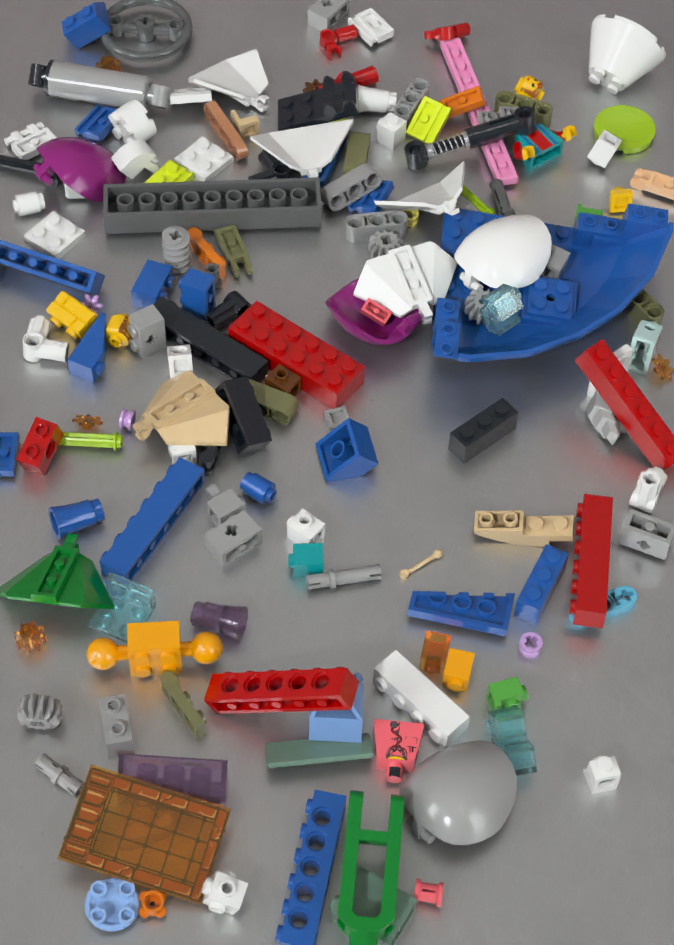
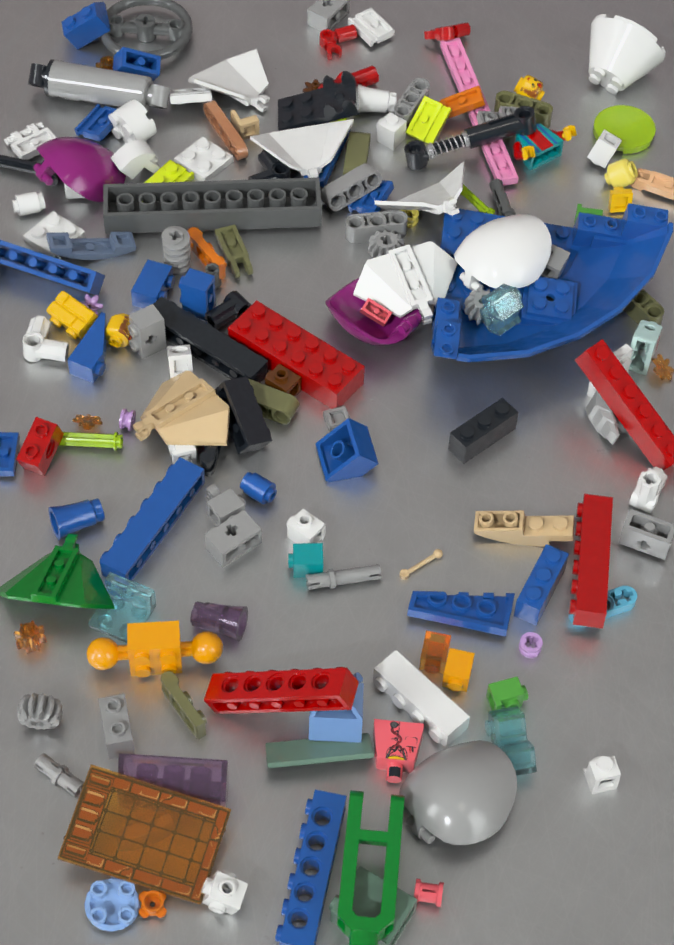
none -> sand blue slope [46,232,136,260]
none -> blue brick [113,47,161,82]
none -> light yellow head [605,158,638,188]

